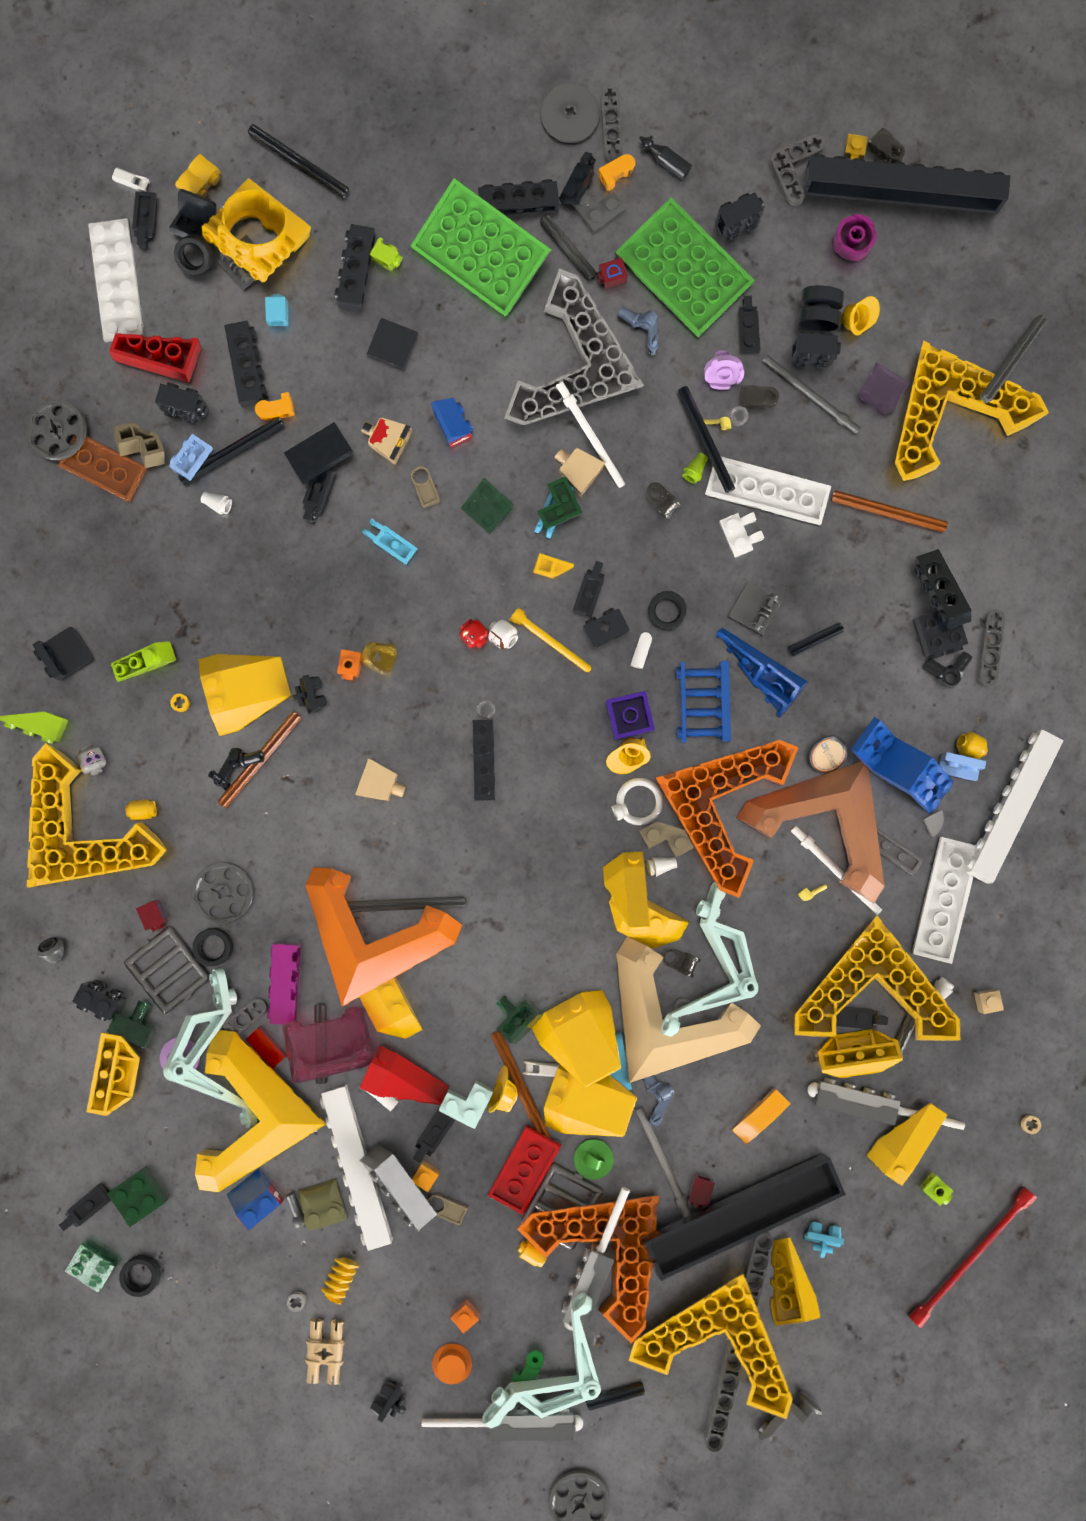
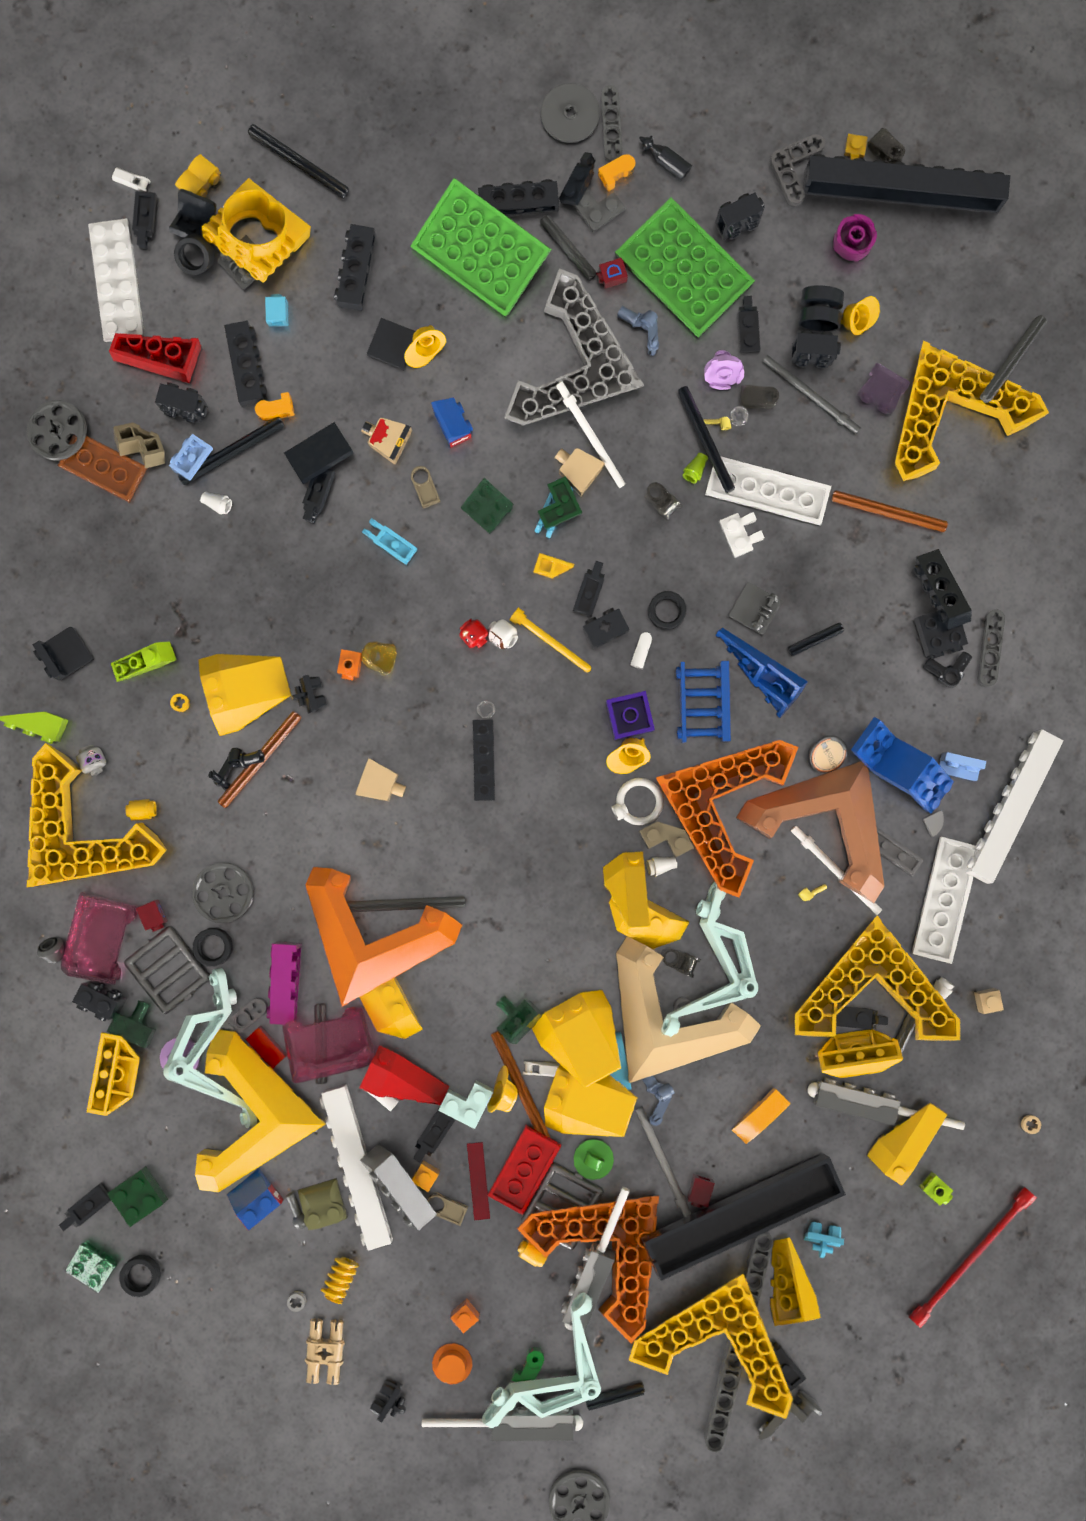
lime brick [370,237,403,271] -> none
yellow head [956,731,988,759] -> none
none -> clear pink windscreen [61,892,137,985]
none -> yellow piece [404,325,446,368]
none -> dark red sticker [467,1142,490,1220]
none -> black hinge [771,1342,806,1391]

